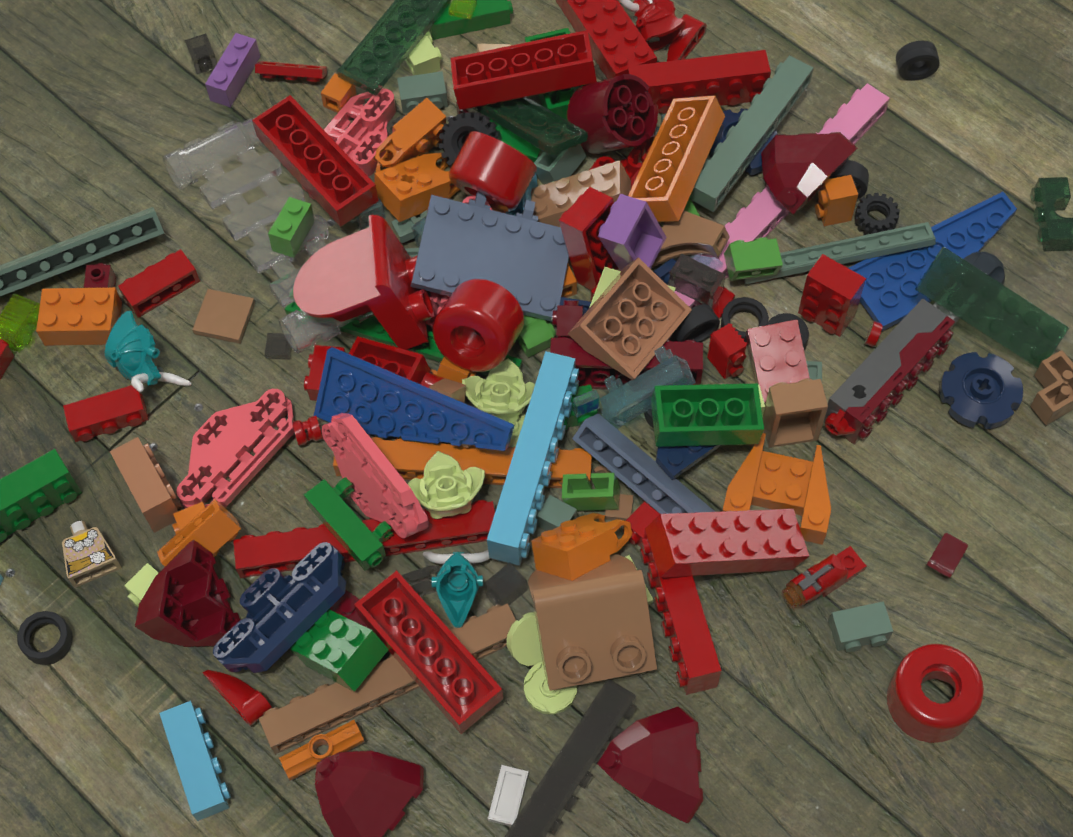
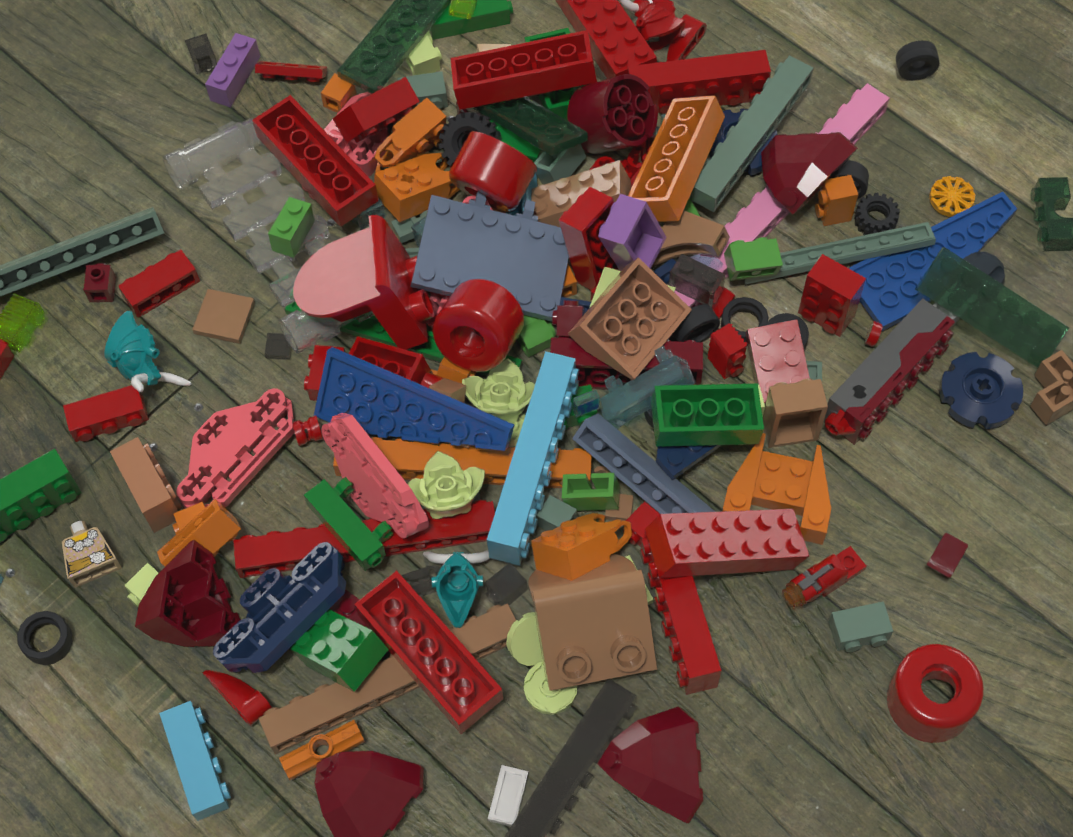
orange brick [36,287,122,346] -> none
none -> red brick [332,77,420,143]
none -> light orange wheel [929,176,975,217]

